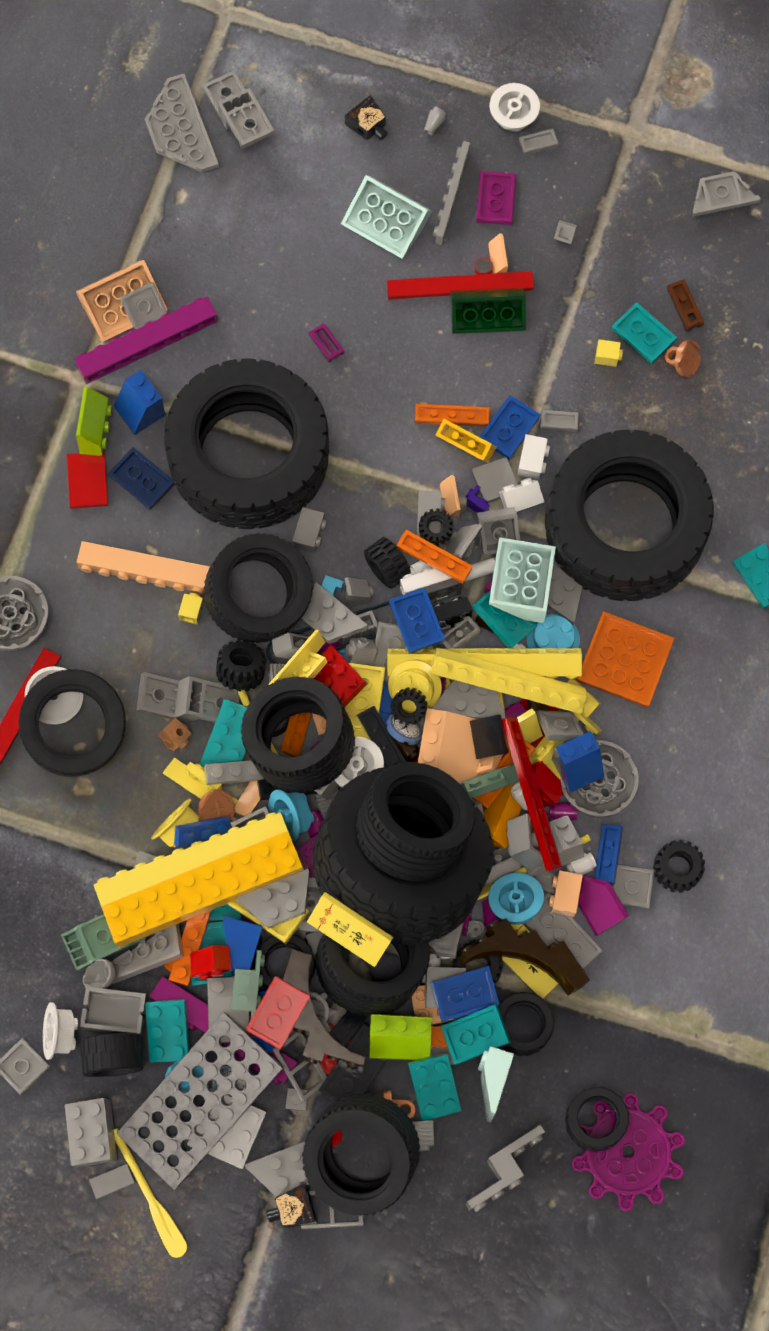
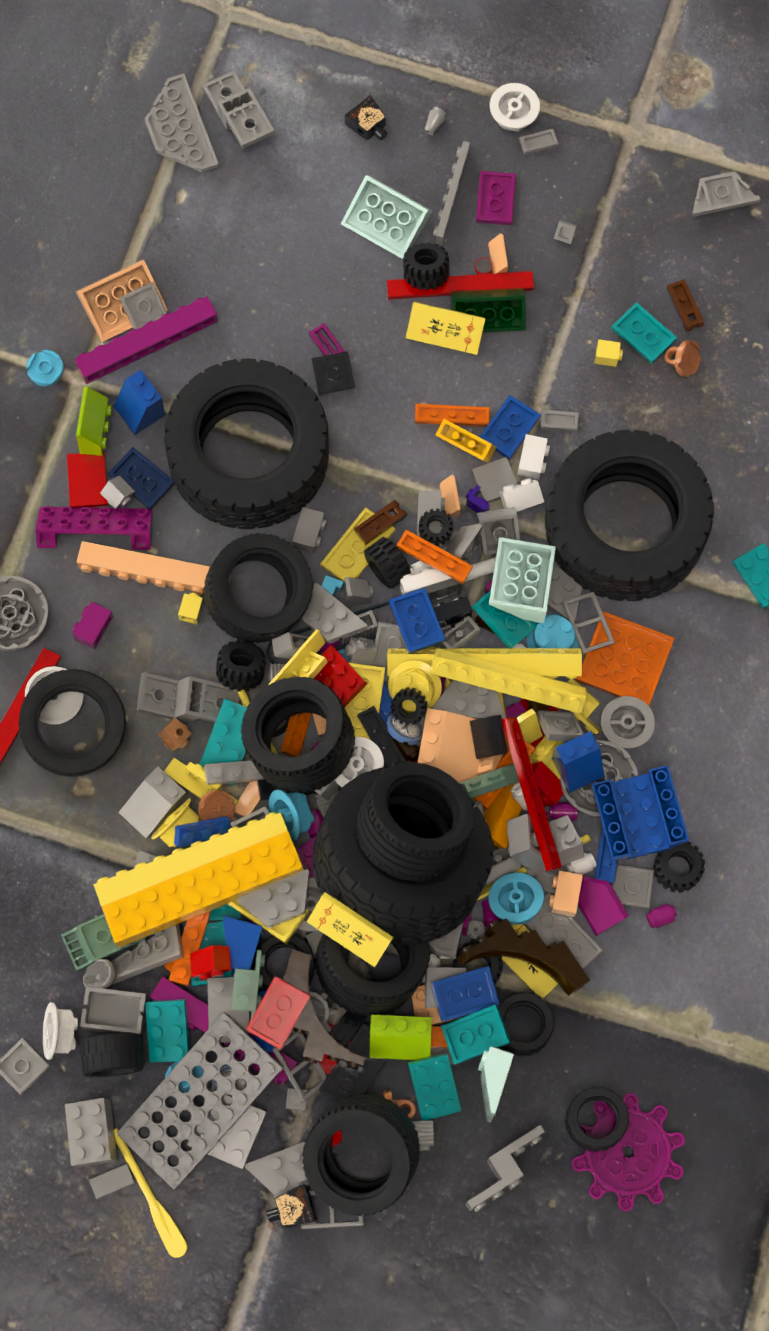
none -> medium azure tile [27,350,64,386]
none -> magenta bracket [35,506,153,550]
none -> magenta brick [72,601,113,649]
none -> light grey brick [100,476,135,509]
none -> light grey slope [118,766,187,839]
none -> black tile [311,351,355,395]
none -> light yellow tile [320,507,396,583]
none -> reddish brown plate [354,500,408,545]
none -> black tyre [403,242,449,290]
none -> light yellow tile [406,302,486,355]
none -> light grey window [562,592,615,654]
none -> blue slope [591,765,689,860]
none -> light grey piece [601,696,655,749]
none -> magenta brick [646,903,677,929]

